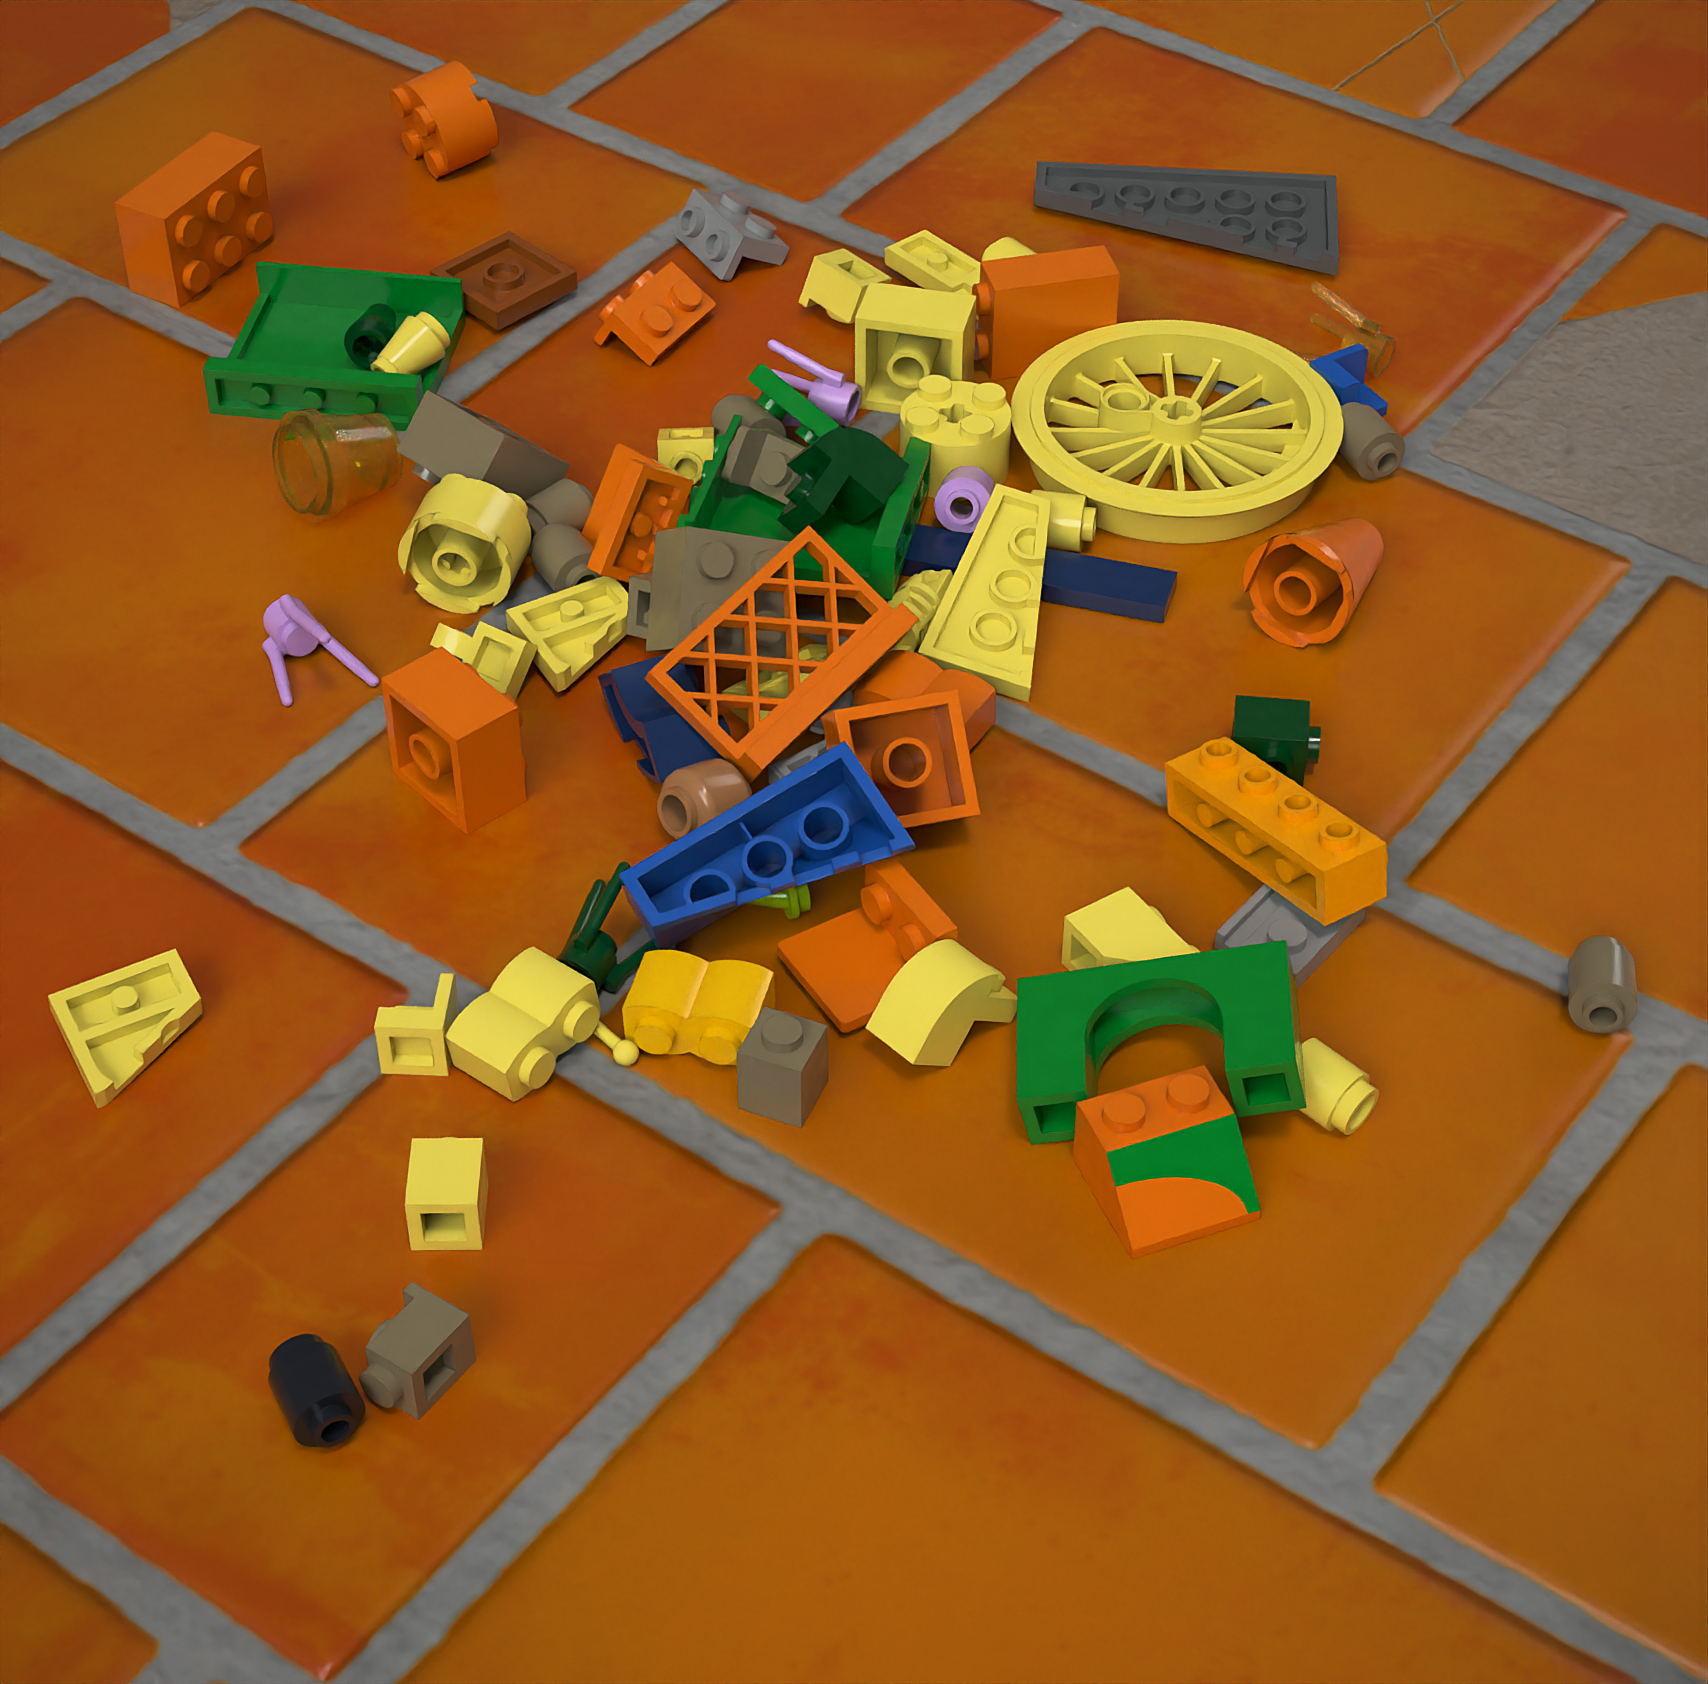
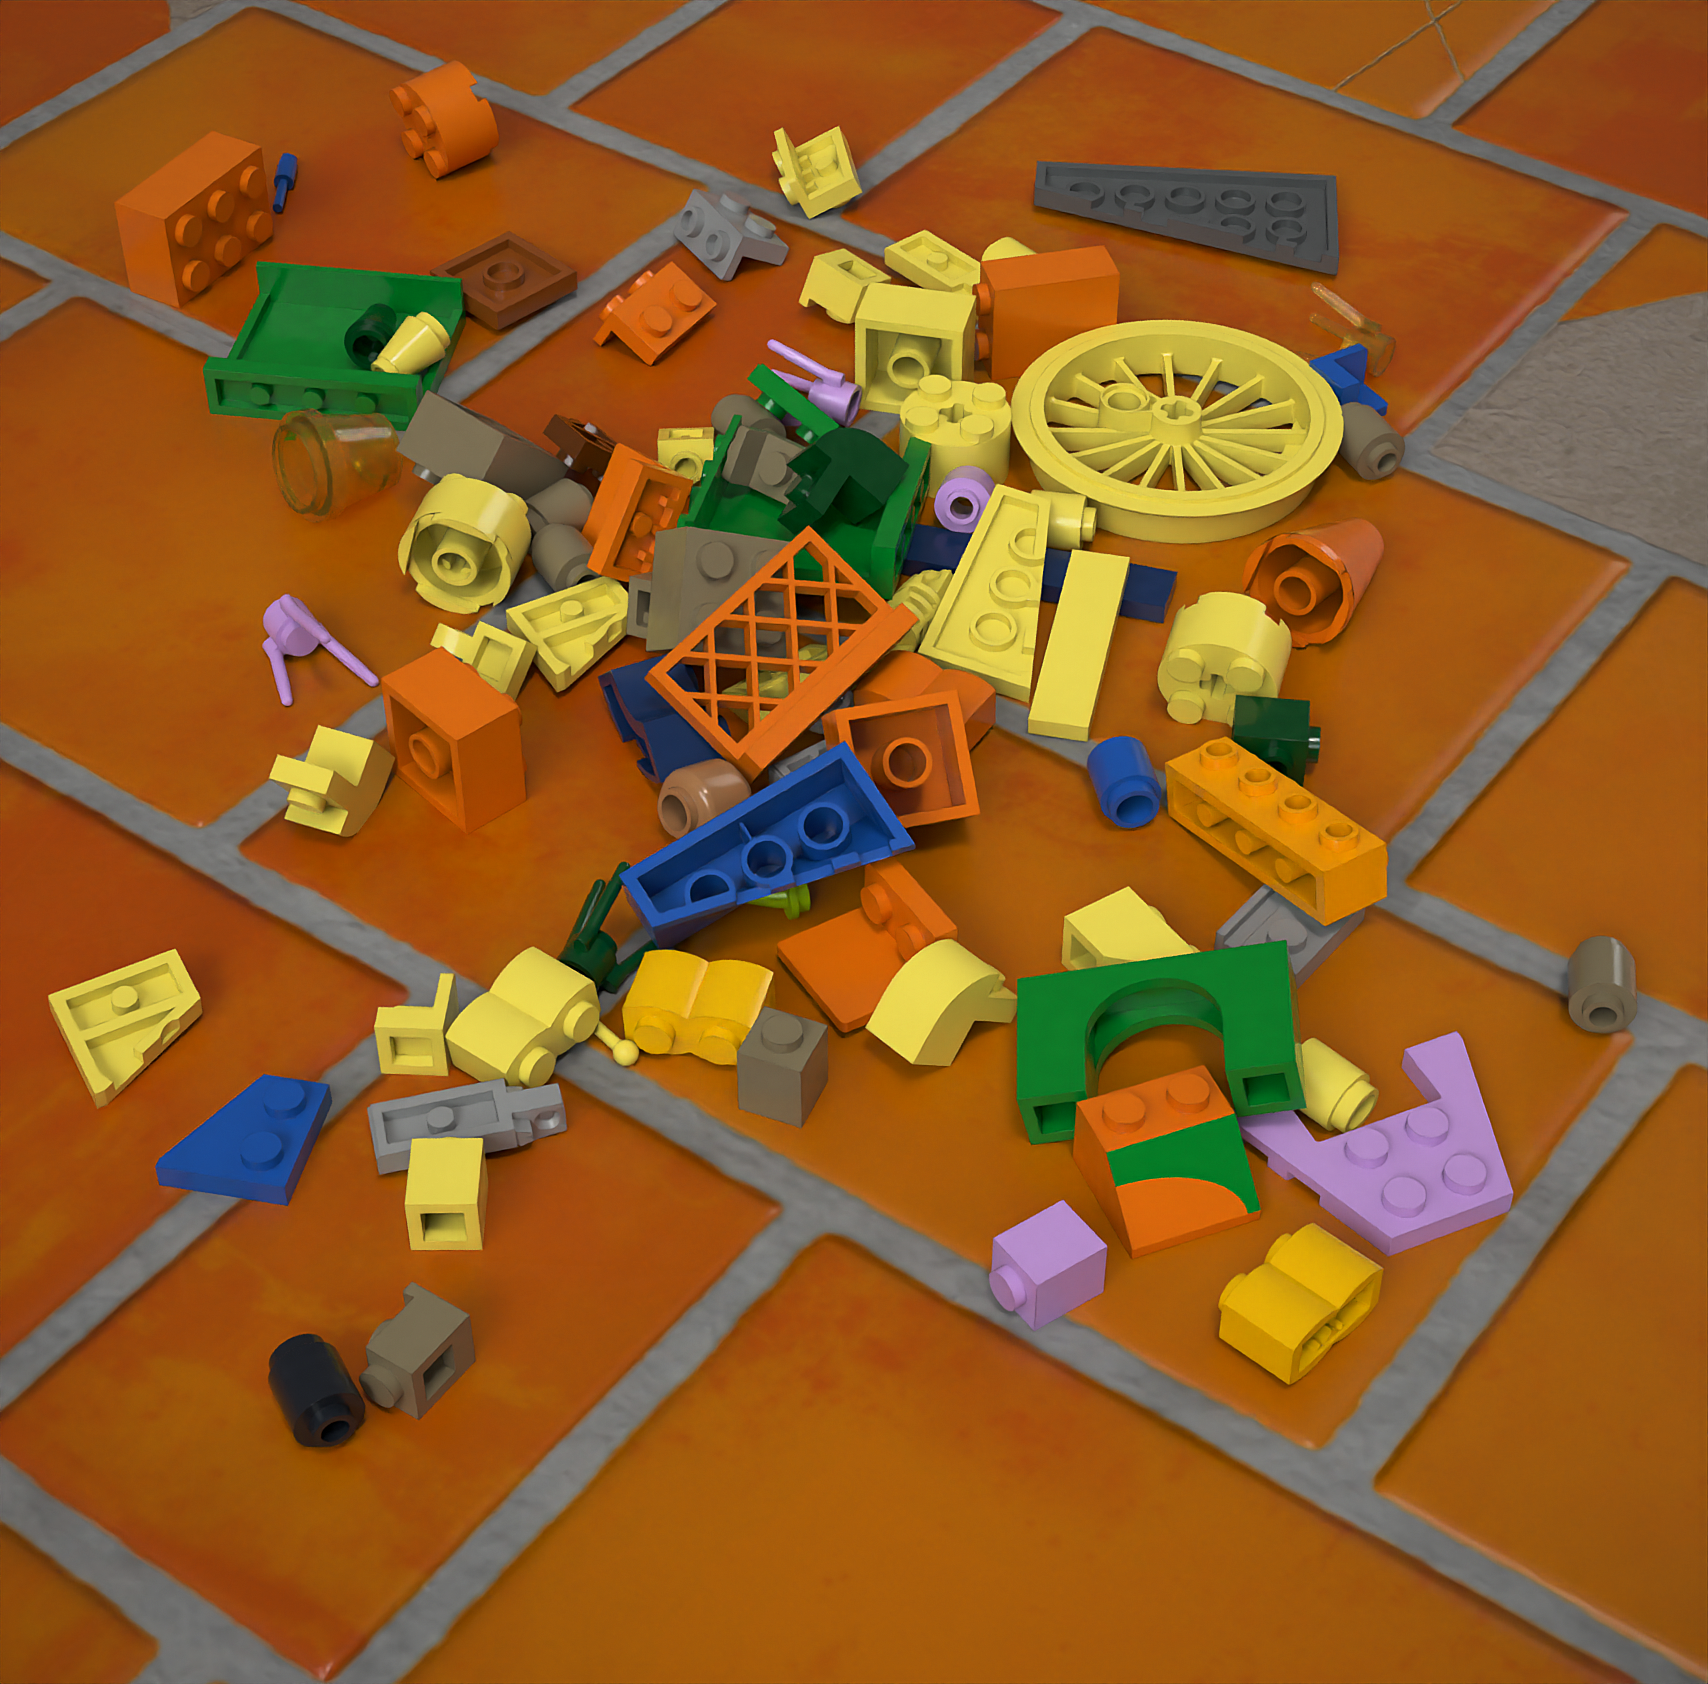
none -> blue wing [155,1074,332,1206]
none -> light yellow brick [269,725,395,837]
none -> blue piece [273,153,298,212]
none -> light grey hinge [367,1078,567,1175]
none -> reddish brown wing [543,414,618,481]
none -> light yellow bracket [772,126,862,219]
none -> lavender brick [989,1200,1107,1331]
none -> light yellow tile [1028,549,1130,742]
none -> blue brick [1087,736,1162,828]
none -> light yellow brick [1157,592,1292,728]
none -> yellow brick [1218,1223,1384,1385]
none -> lavender wing [1233,1031,1513,1257]

